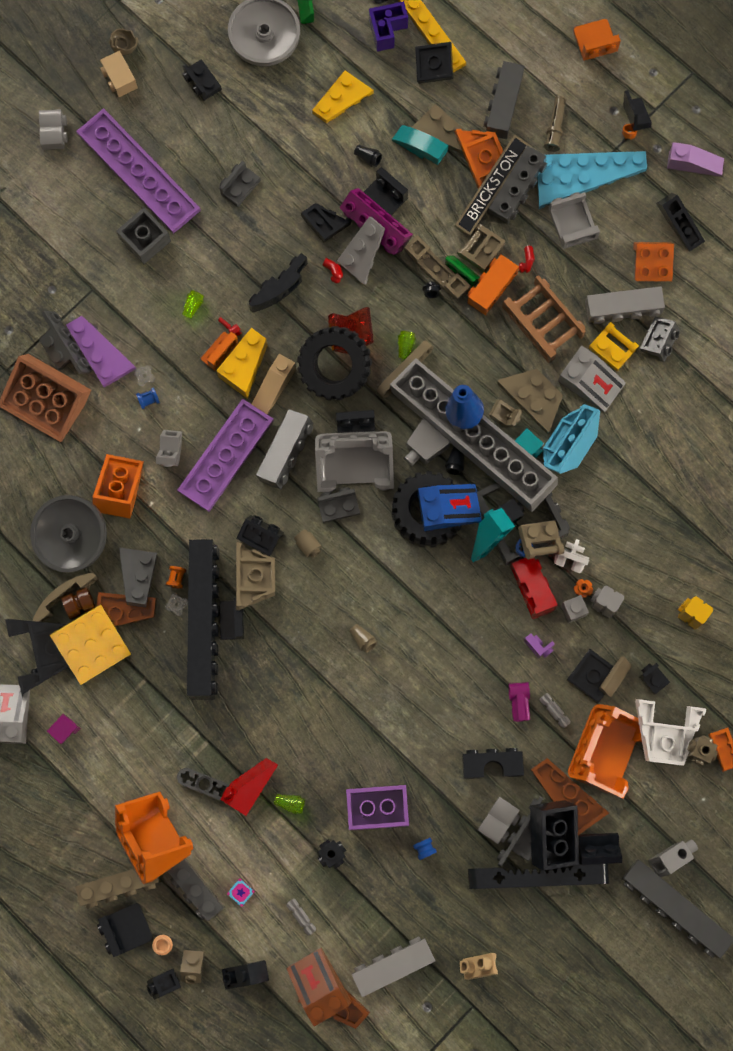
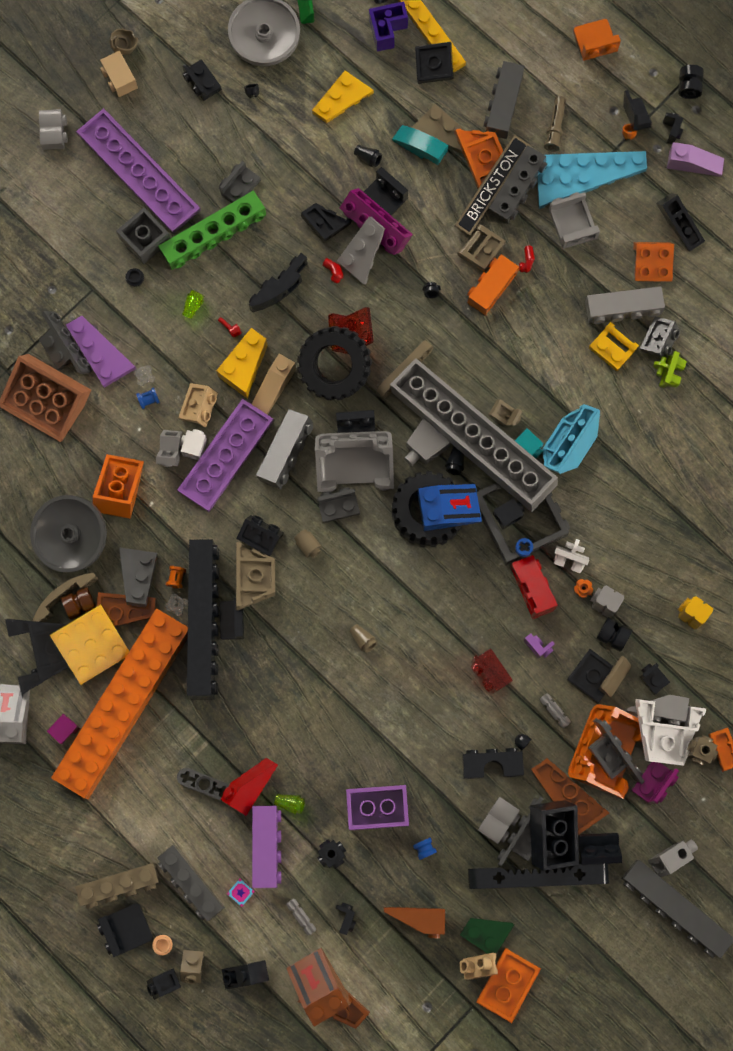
orange windscreen [115,792,193,884] -> none
orange bracket [201,332,239,371] -> none
light grey brick [352,936,435,997] -> none
clear neon green cone [398,331,416,359] -> none
dark tan slope [404,235,471,299] -> none
green slope [445,255,480,288] -> none
blue cone [445,385,484,429] -> none
teal slope [471,508,515,562] -> none
dark tan wing [497,369,563,434] -> none
medium nougat fence [502,275,586,363] -> none
magenta piece [508,682,530,722] -> none
dark tan plate [518,520,565,559] -> none
light grey slope [558,345,626,413] -> none
light grey brick [561,595,589,623] -> none
none -> orange brick [51,608,188,800]
none -> black plate [125,268,144,287]
none -> bright green brick [159,190,266,270]
none -> tan bracket [178,383,218,427]
none -> white brick [180,429,207,460]
none -> black hinge [244,84,259,98]
none -> medium lavender brick [252,806,282,888]
none -> black bracket [336,902,356,935]
none -> dark orange slope [384,907,445,938]
none -> dark green wing [460,918,514,954]
none -> clear red bracket [471,648,513,694]
none -> orange tile [476,948,541,1023]
none -> black hinge [515,734,532,751]
none -> dark grey bracket [588,718,645,784]
none -> black wheel [596,617,633,652]
none -> light grey slope [625,695,689,726]
none -> magenta bracket [631,762,679,805]
none -> lime hips [653,351,687,388]
none -> black bracket [663,112,684,144]
none -> black wheel [678,65,704,99]

